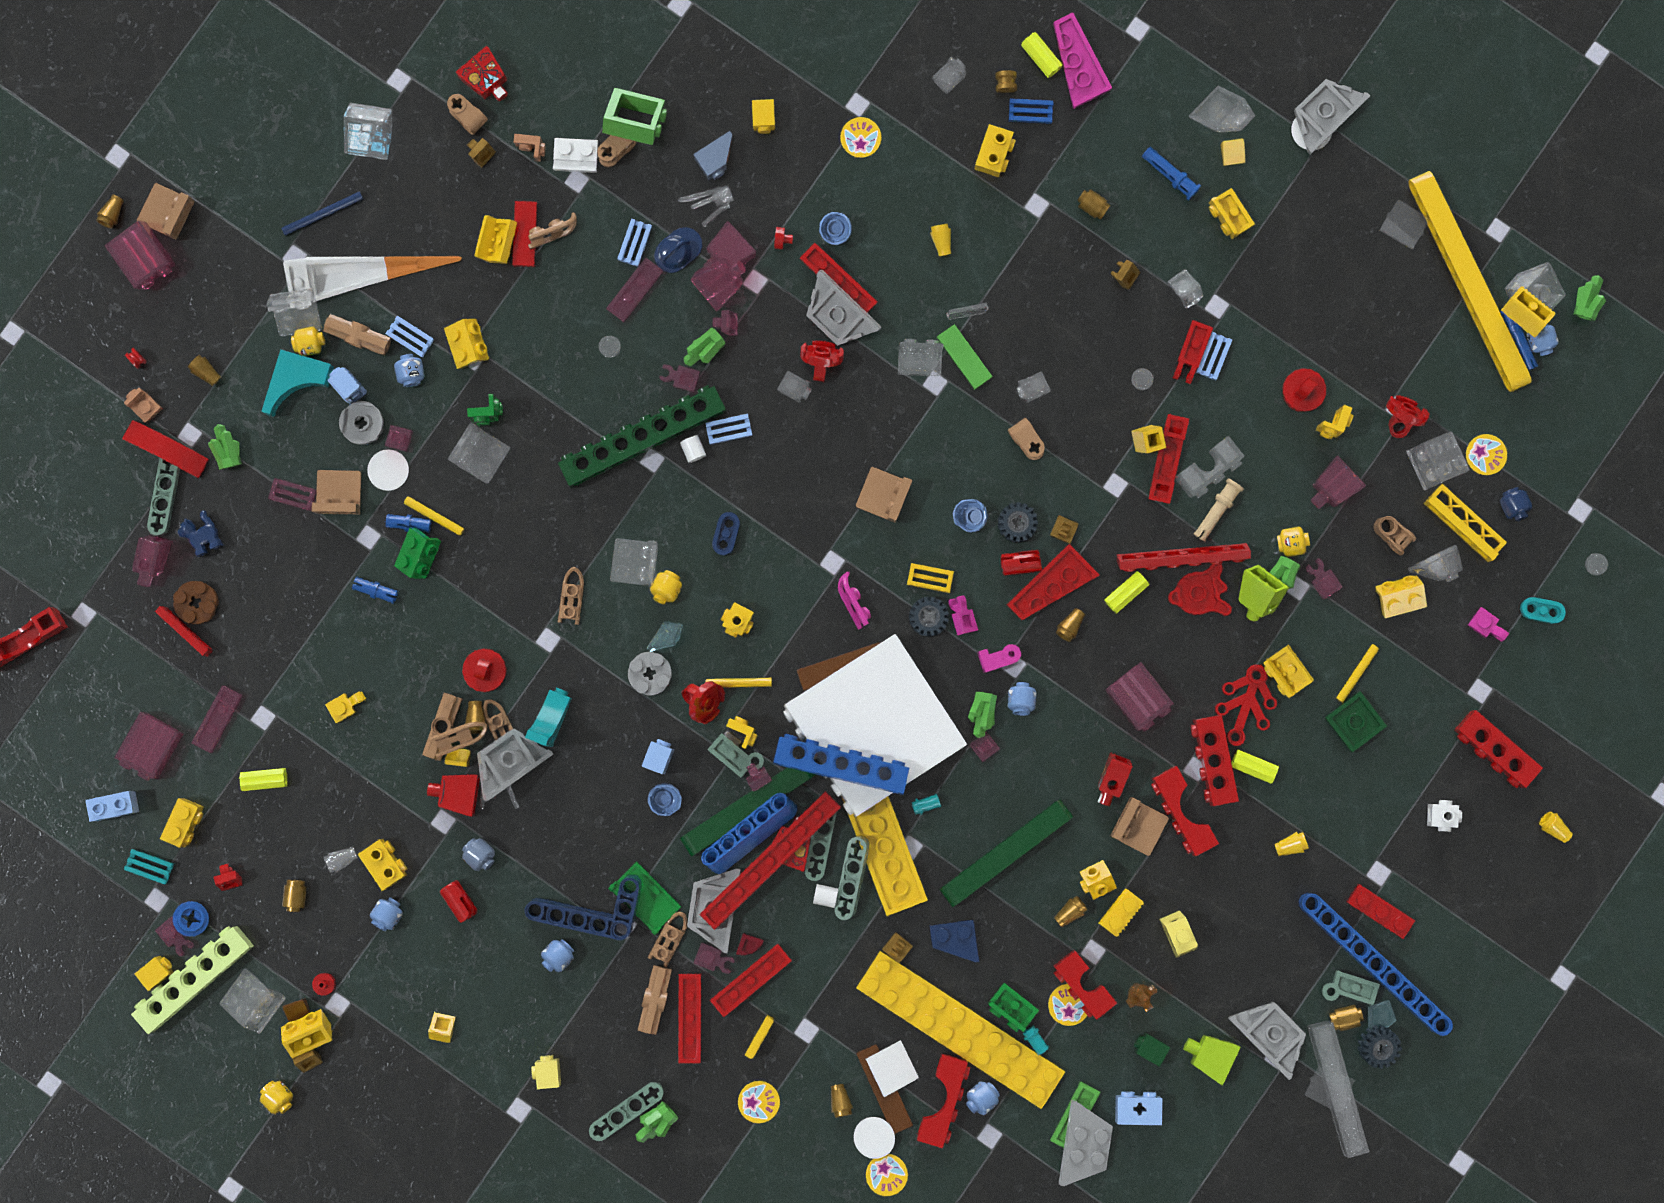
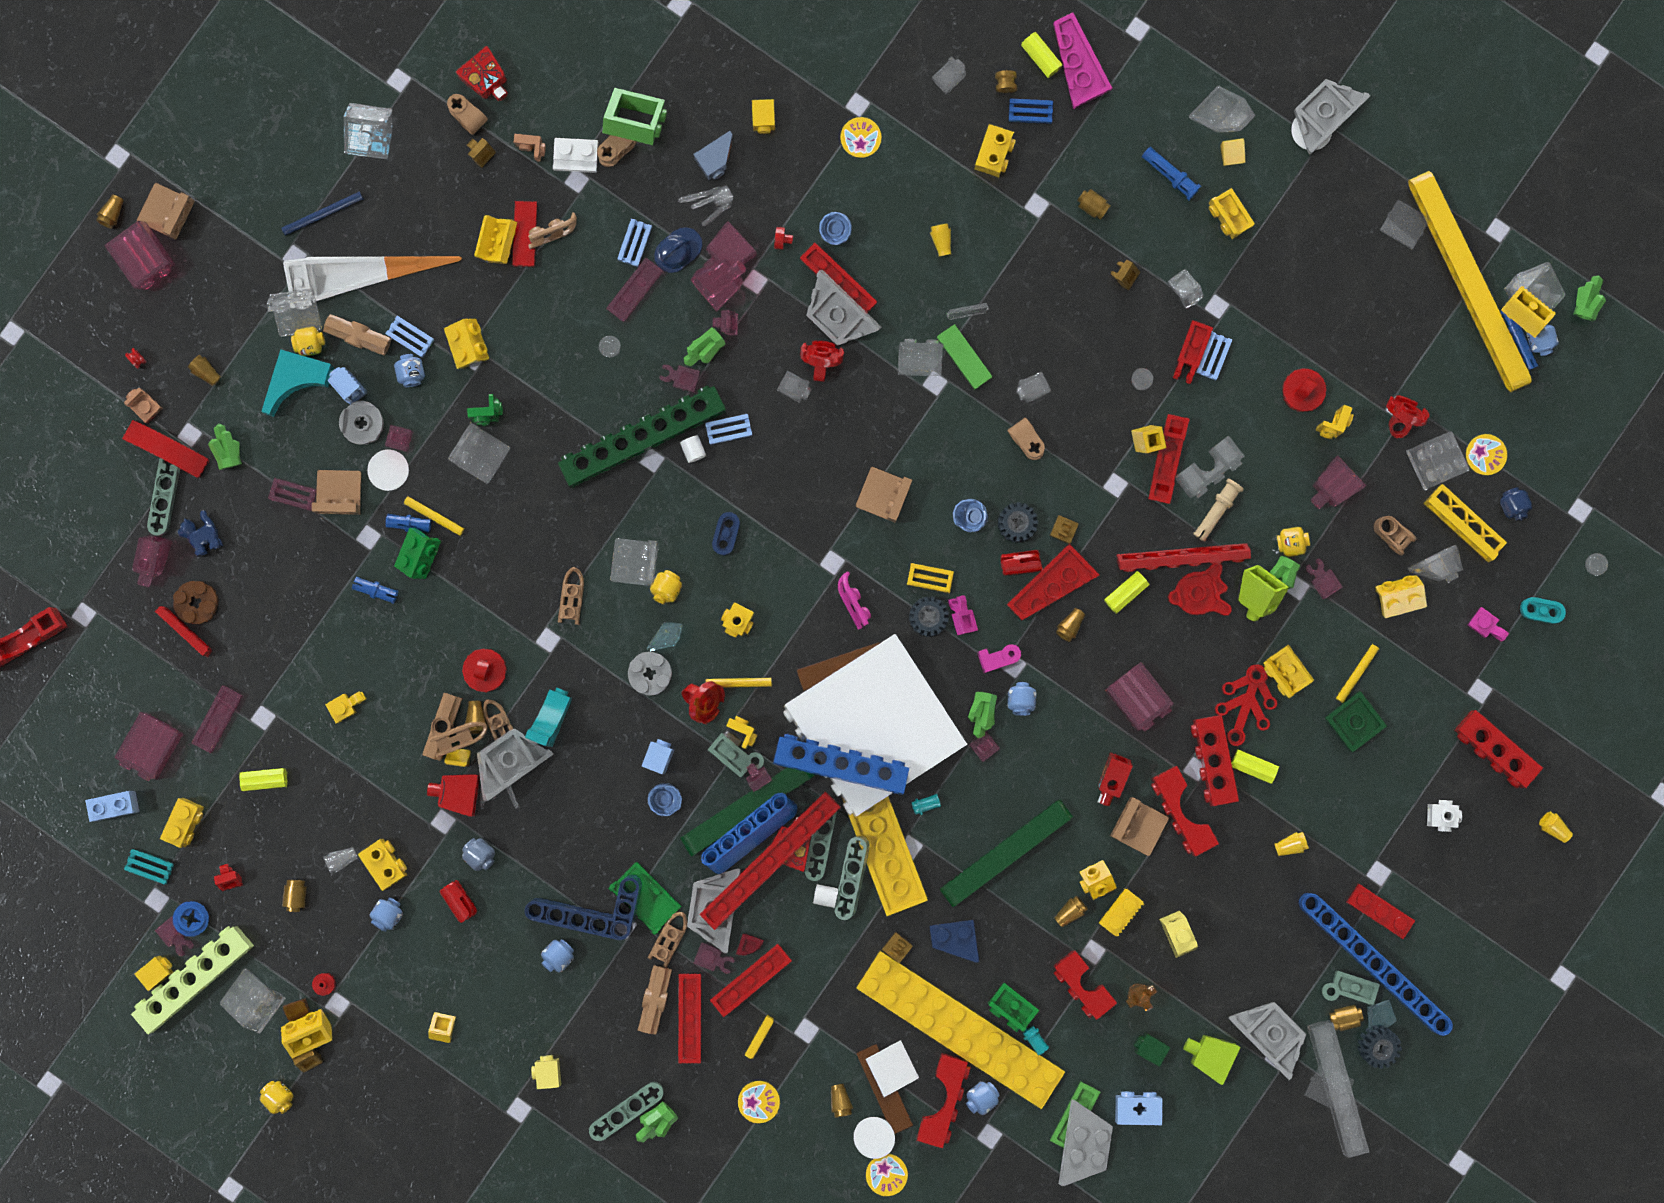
sticker [1048,984,1087,1026] -> none

